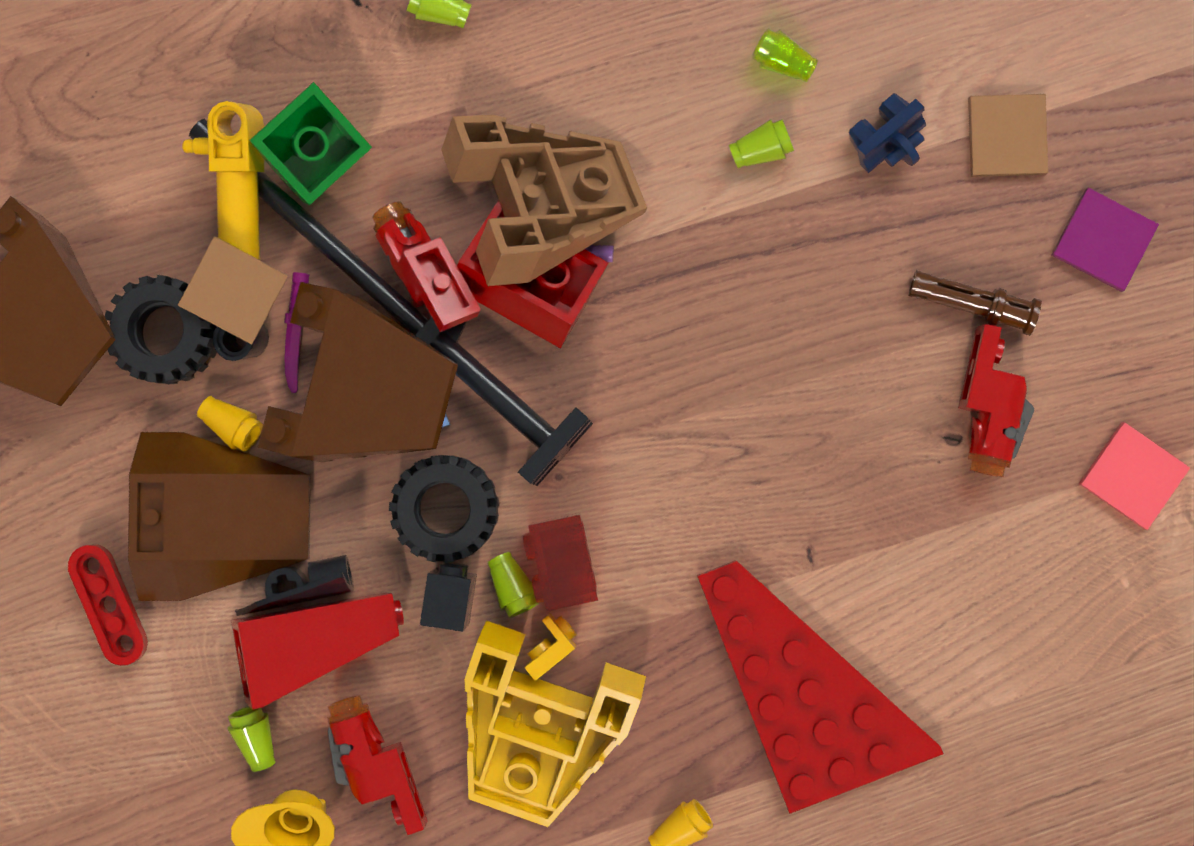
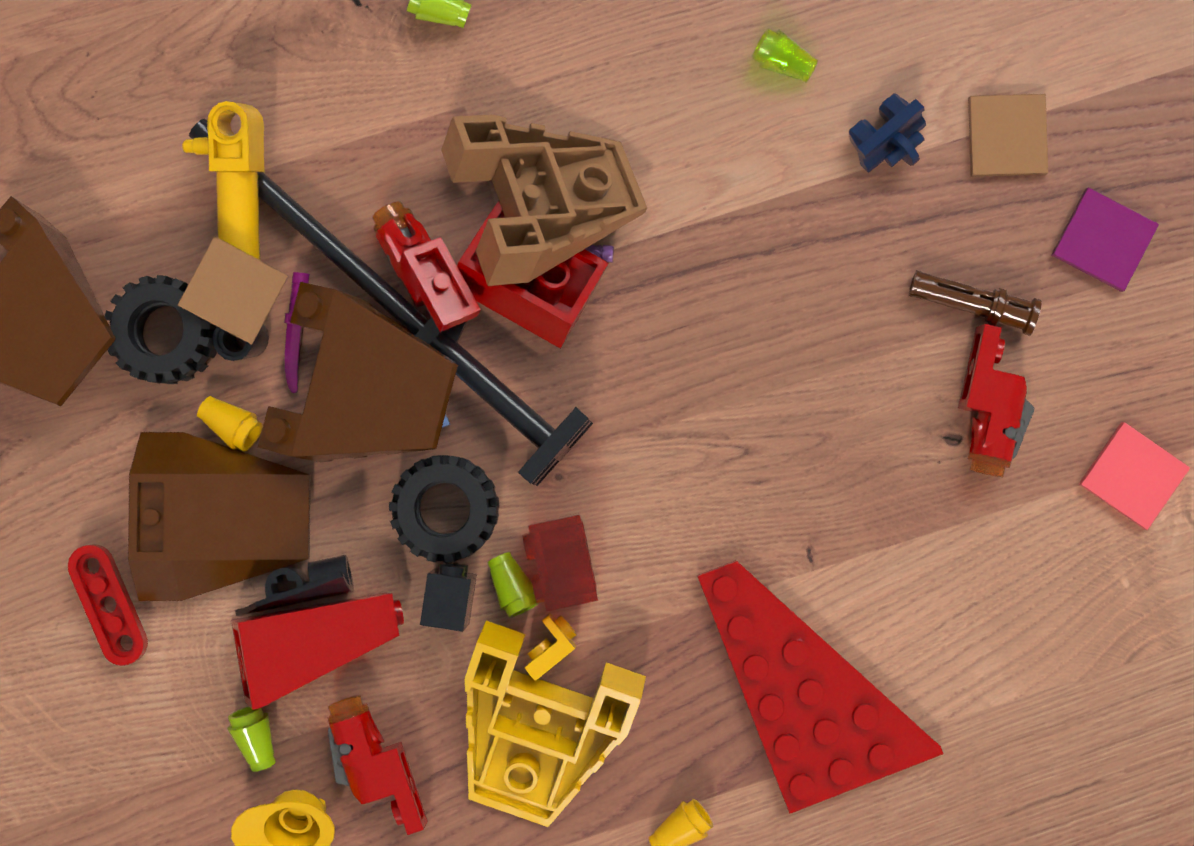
green slope [249,82,372,205] -> none
lime cone [729,119,794,168] -> none

